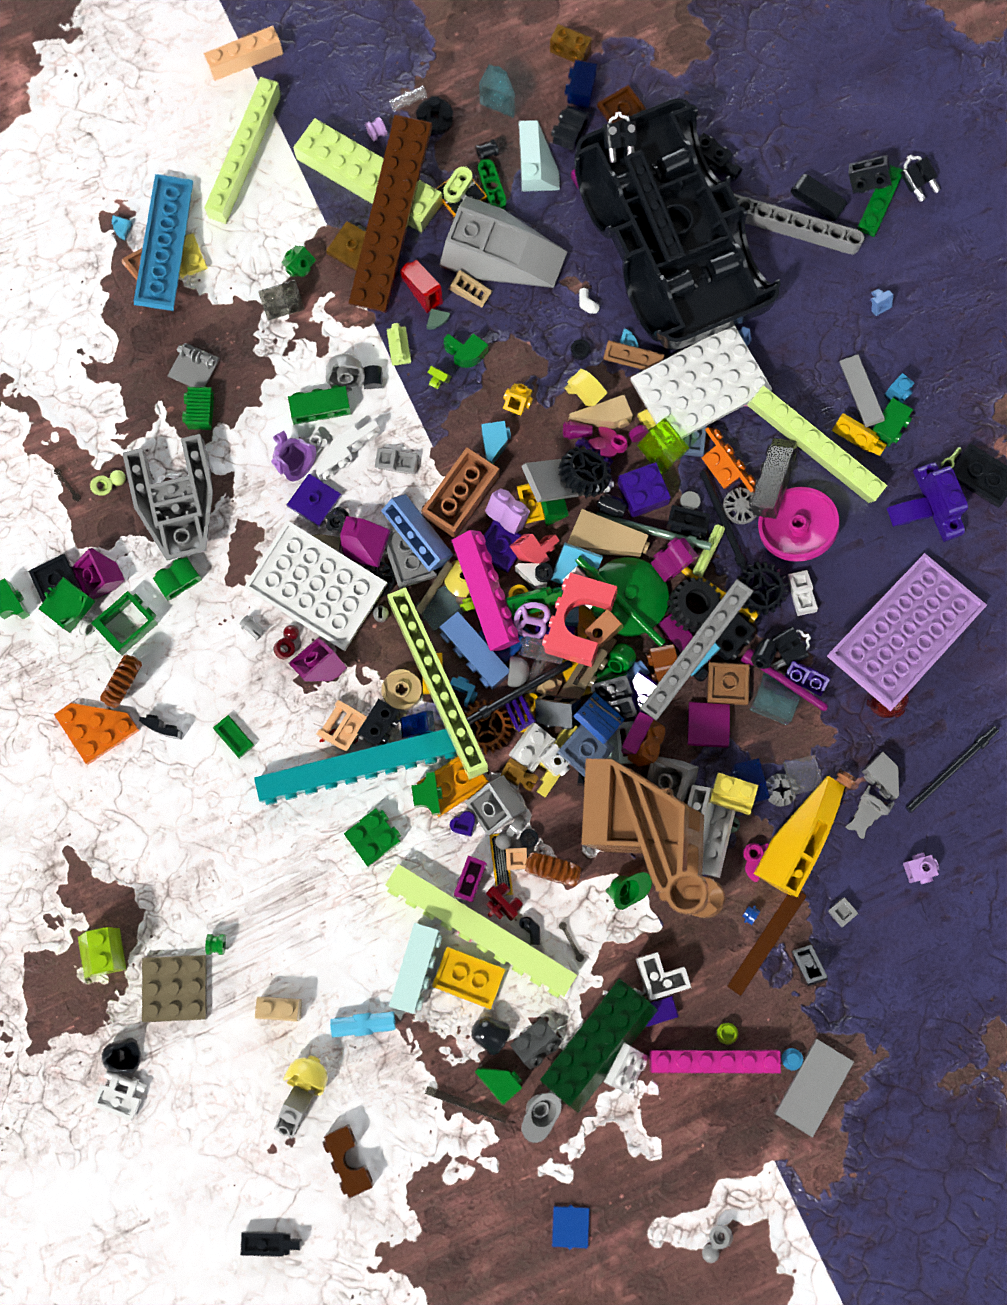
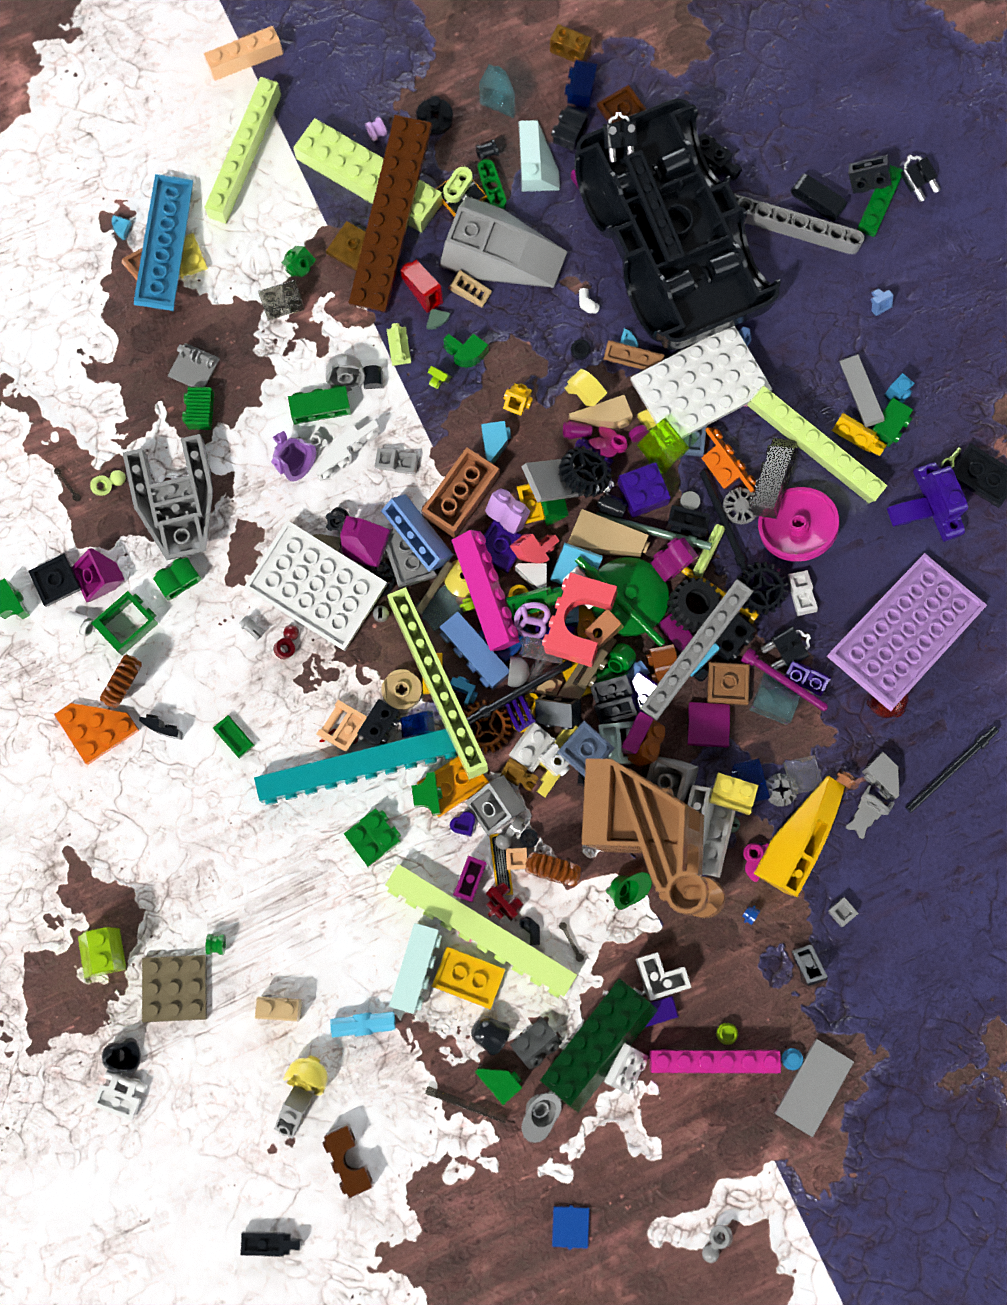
green piece [38,577,96,633] -> none
dark purple plate [287,474,342,527] -> none
magenta slope [288,637,347,681] -> none
clear pin [389,85,427,111] -> none
black bush [535,563,553,583] -> none
blue tile [573,692,625,744] -> none
reddish brown sticker [727,891,806,996] -> none
black brick [751,639,777,669] -> none
lavender brick [903,853,939,884] -> none

